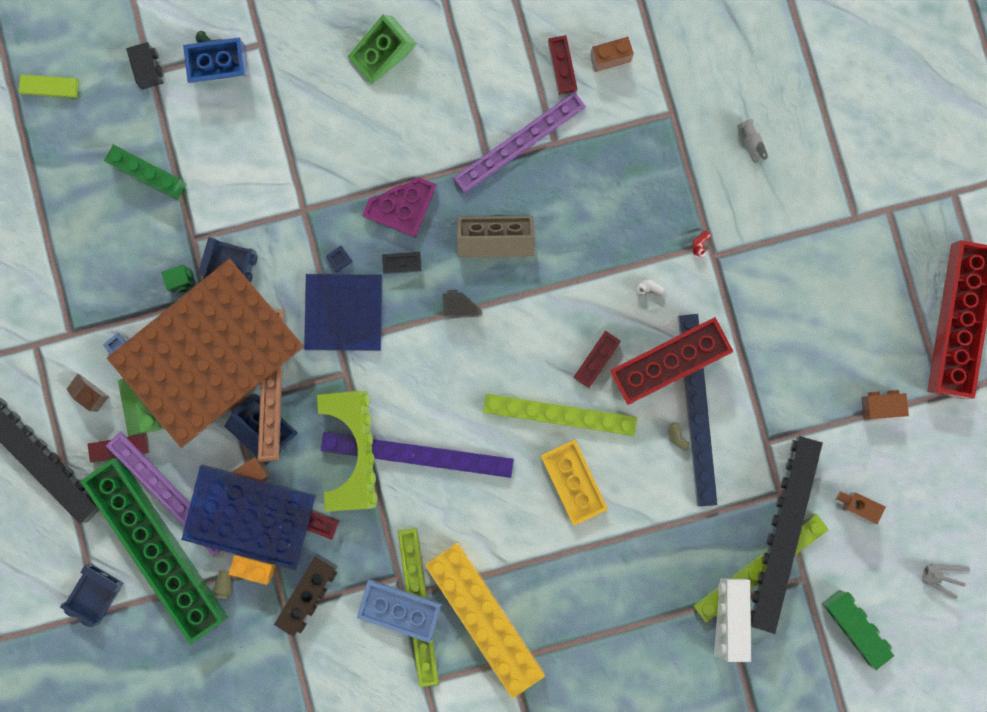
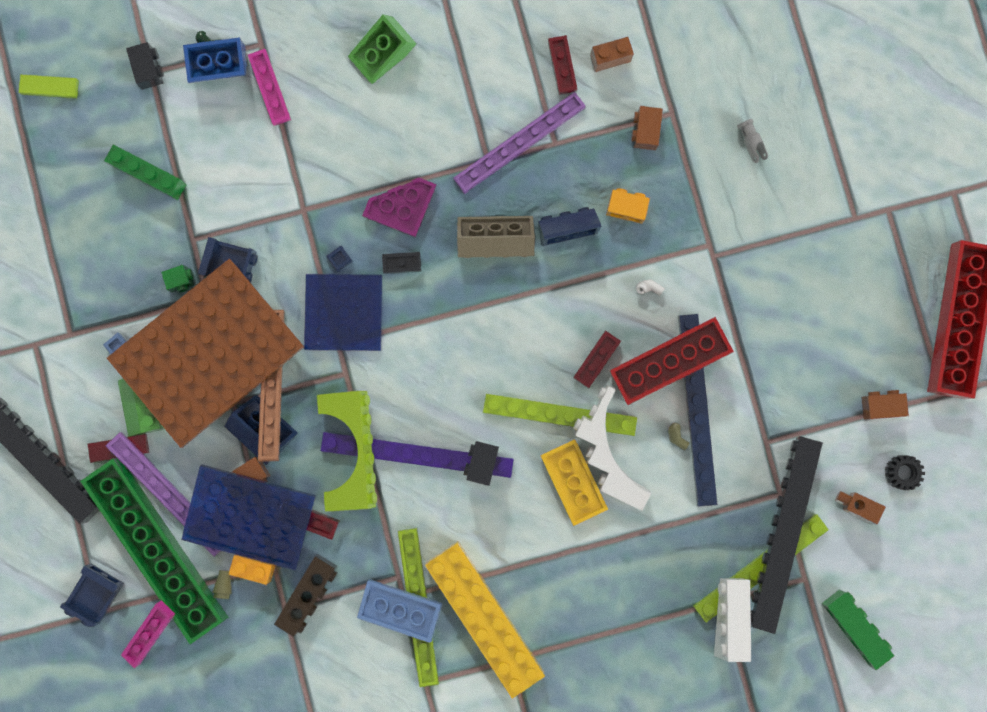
reddish brown slope [66,374,109,412] -> none
clear smoke slope [443,290,483,319] -> none
red arm [692,230,712,257] -> none
light grey plant [923,563,970,599] -> none
none -> dark pink plate [121,600,175,668]
none -> dark pink plate [248,49,291,126]
none -> black brick [463,441,499,486]
none -> dark blue slope [538,207,602,246]
none -> white arch [573,384,651,511]
none -> light orange brick [606,188,650,224]
none -> dark orange brick [631,106,663,151]
none -> black tyre [885,455,925,490]

